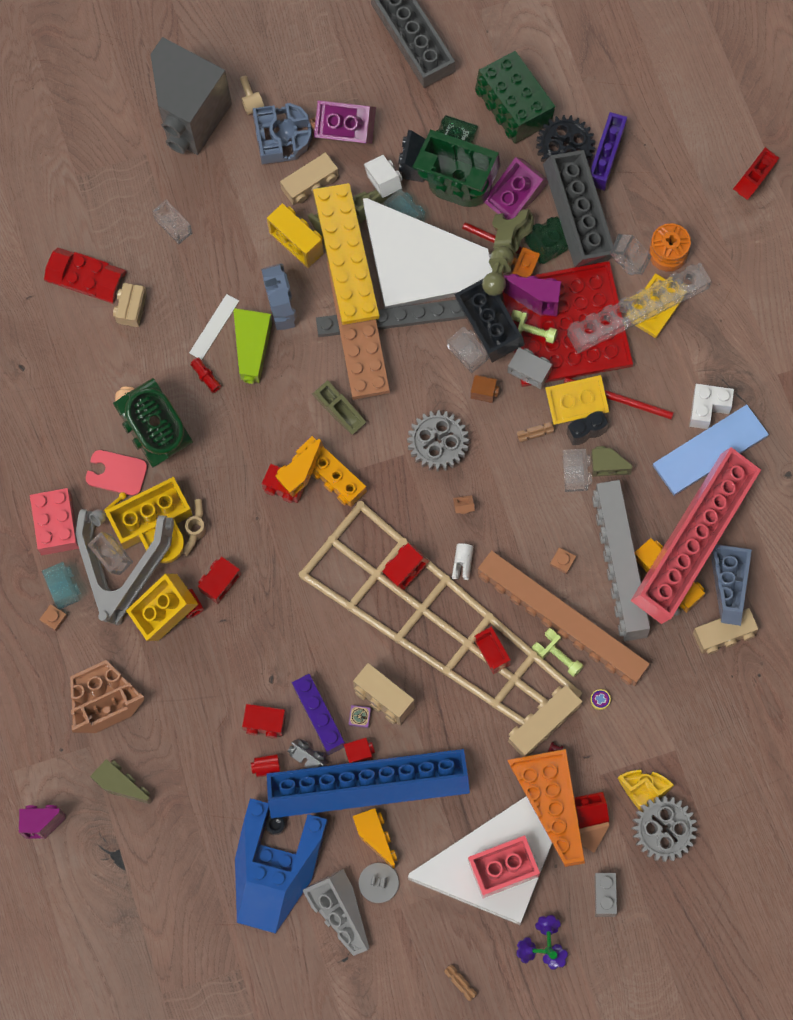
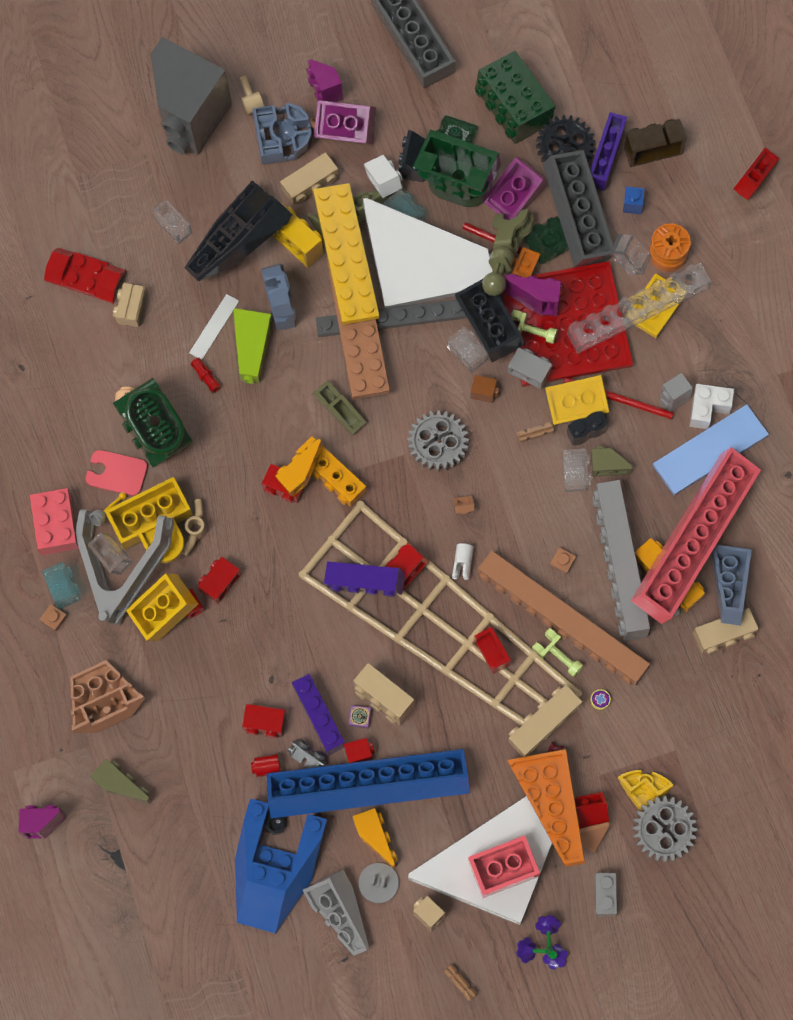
none -> black wedge [184,180,293,281]
none -> magenta slope [306,59,343,102]
none -> dark purple brick [324,561,406,597]
none -> tan brick [413,896,445,932]
none -> blue brick [623,187,644,214]
none -> dark brown piece [624,119,686,168]
none -> light grey brick [659,373,693,412]

